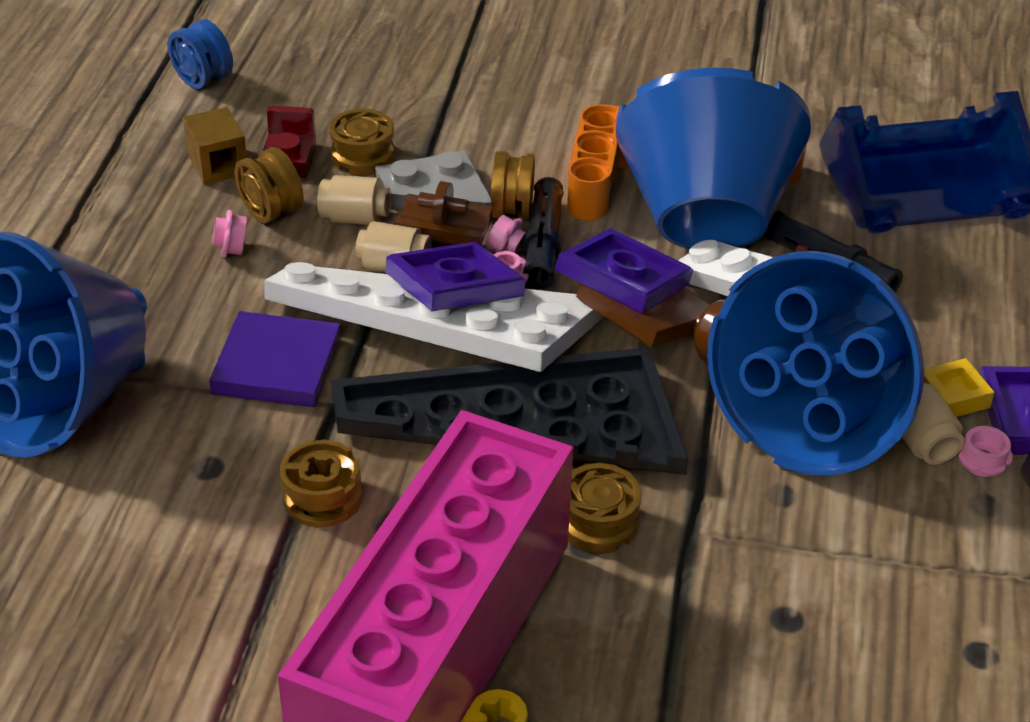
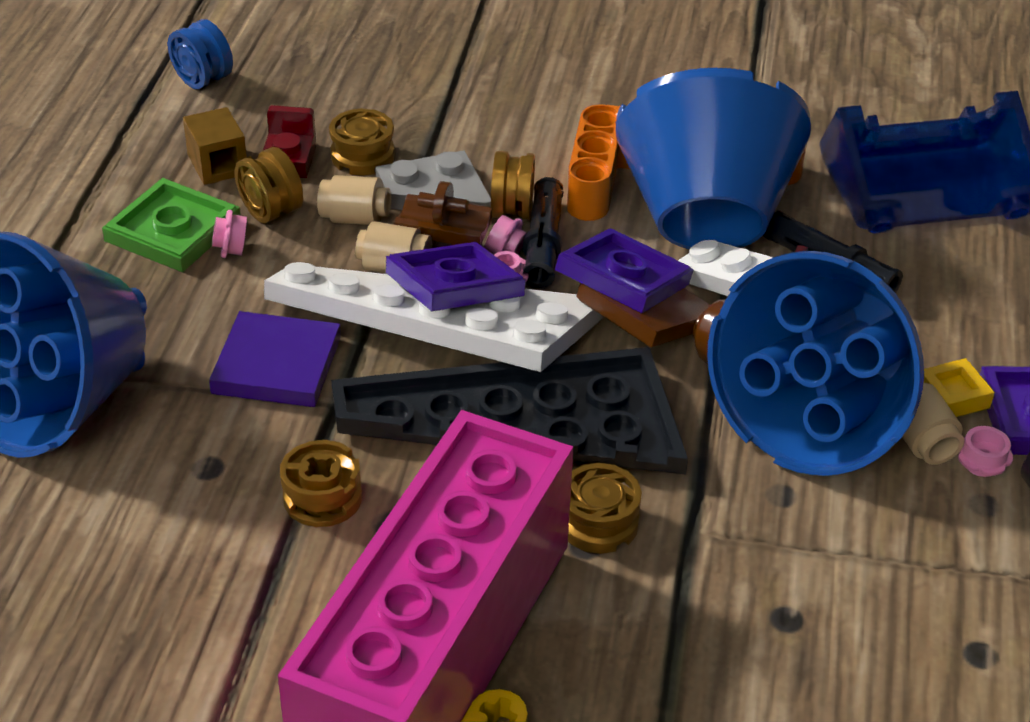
none -> bright green tile [102,178,241,272]

